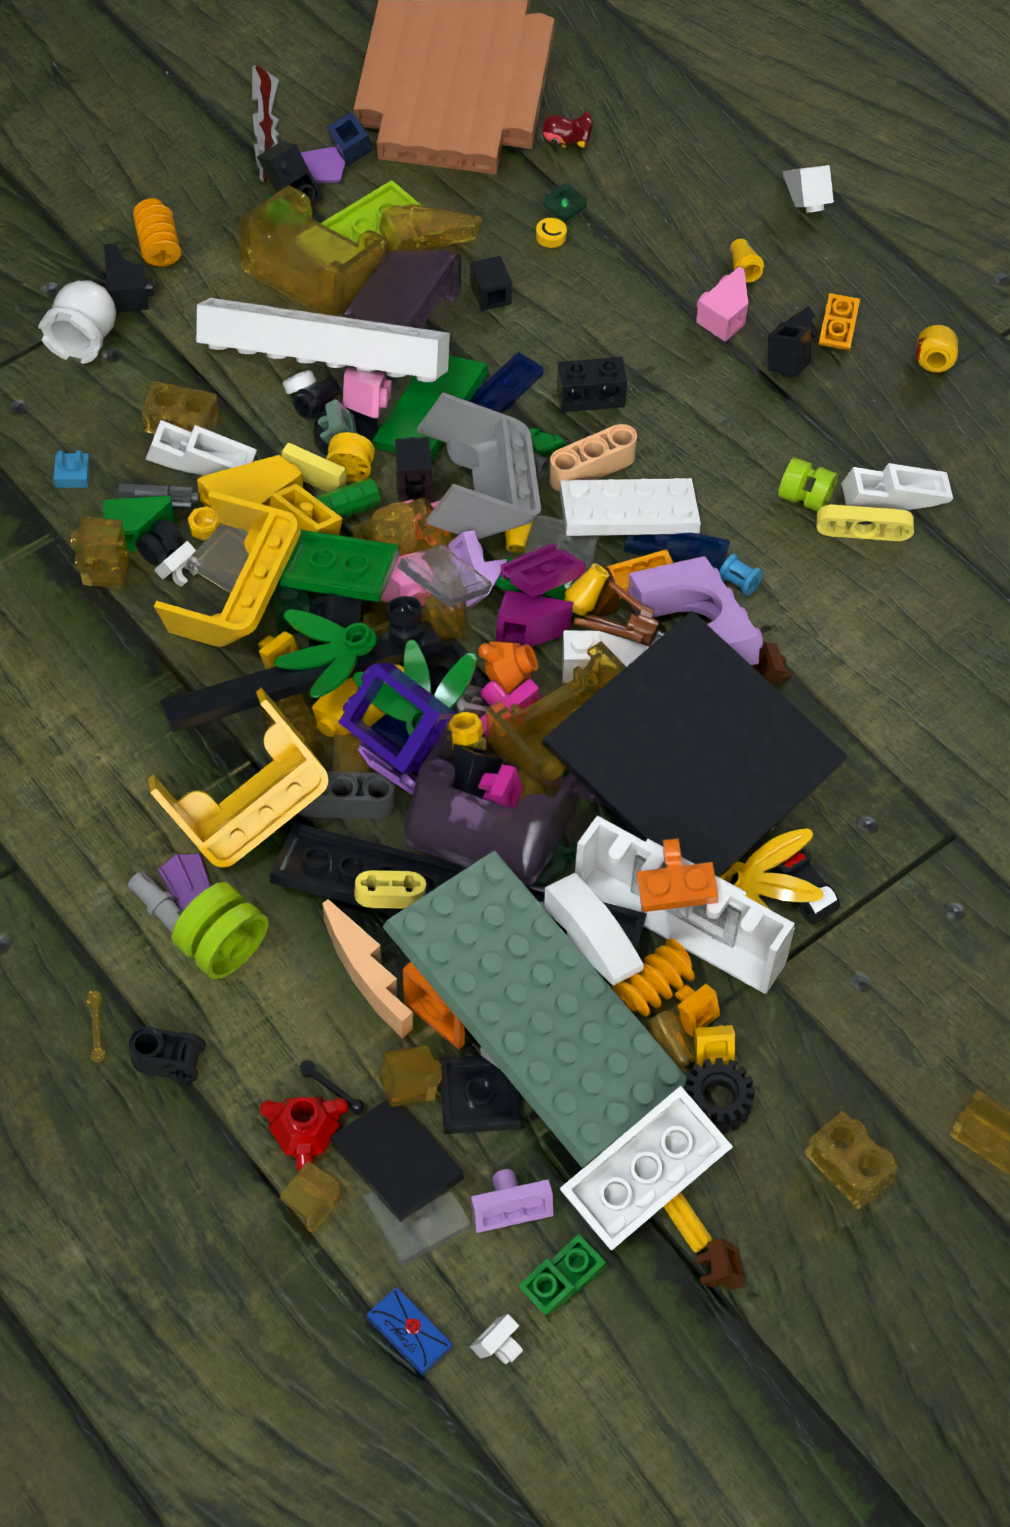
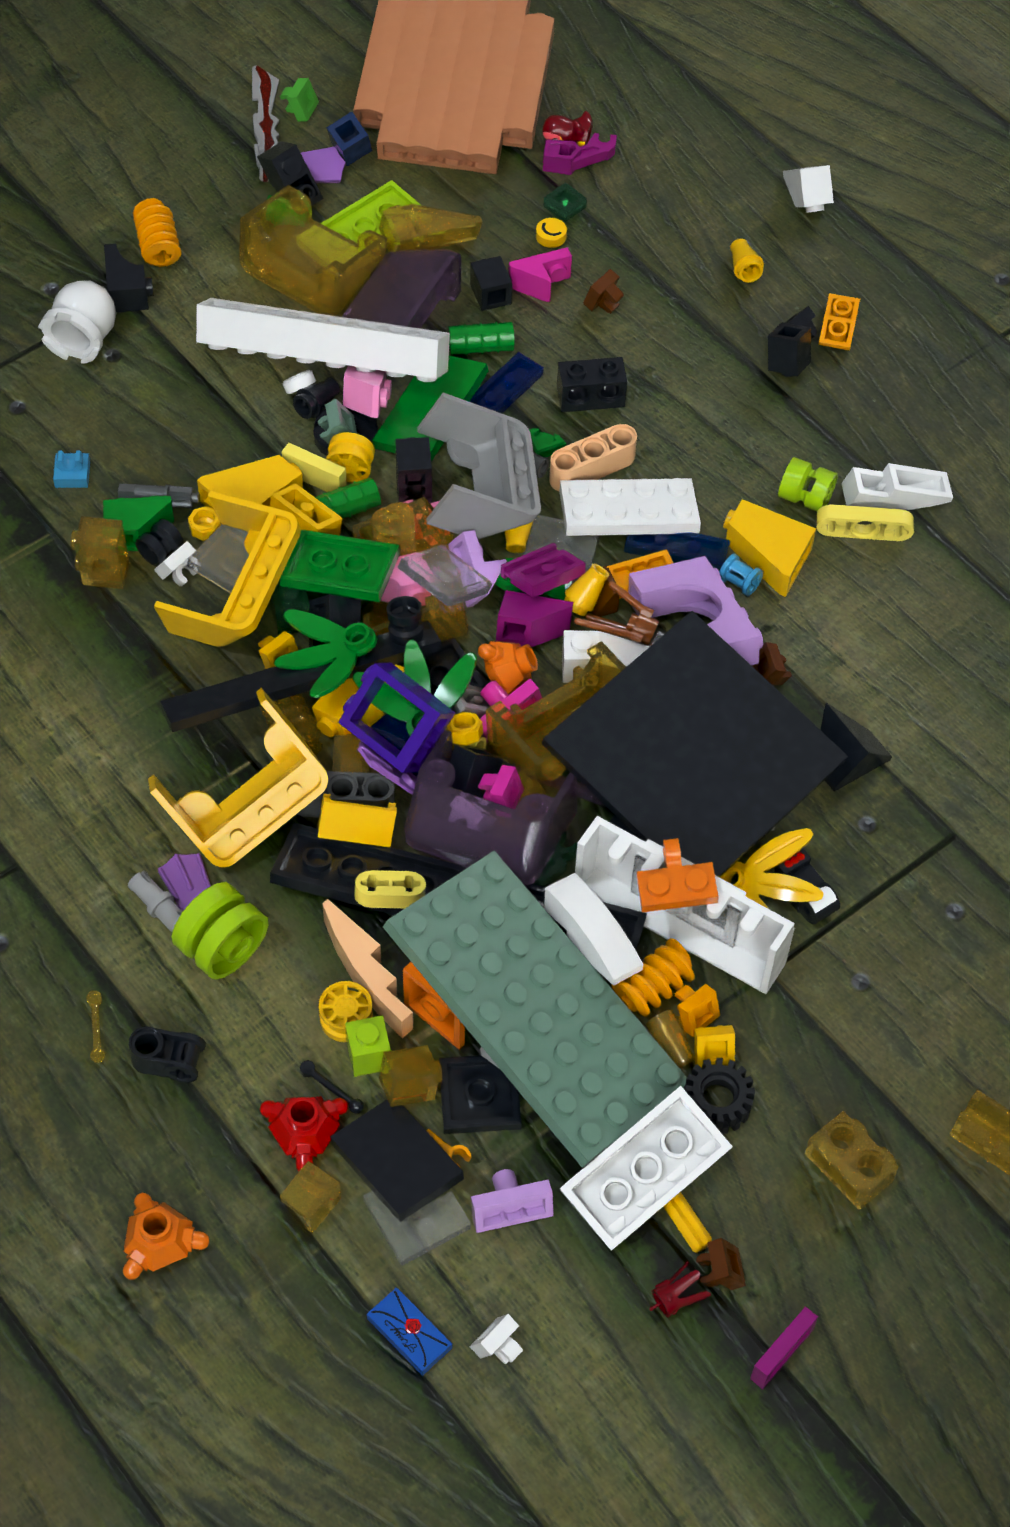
clear yellow brick [142,381,219,434] -> none
white slope [146,420,257,476] -> none
green slope [518,1234,608,1317] -> none
bright pink slope [696,267,748,342] -> none
yellow head [916,325,958,373] -> none
none -> orange rock [123,1193,210,1280]
none -> bright green tile [280,78,319,122]
none -> yellow hinge [318,793,397,847]
none -> yellow wheel [319,981,373,1042]
none -> lime brick [345,1015,392,1077]
none -> light orange hand [426,1129,471,1169]
none -> green axle [448,321,515,355]
none -> dark pink slope [508,247,572,302]
none -> magenta piece [543,133,617,175]
none -> reddish brown tile [583,269,624,314]
none -> dark red piece [649,1260,711,1318]
none -> yellow slope [723,499,816,597]
none -> magenta tile [750,1306,818,1390]
none -> black slope [820,702,892,792]

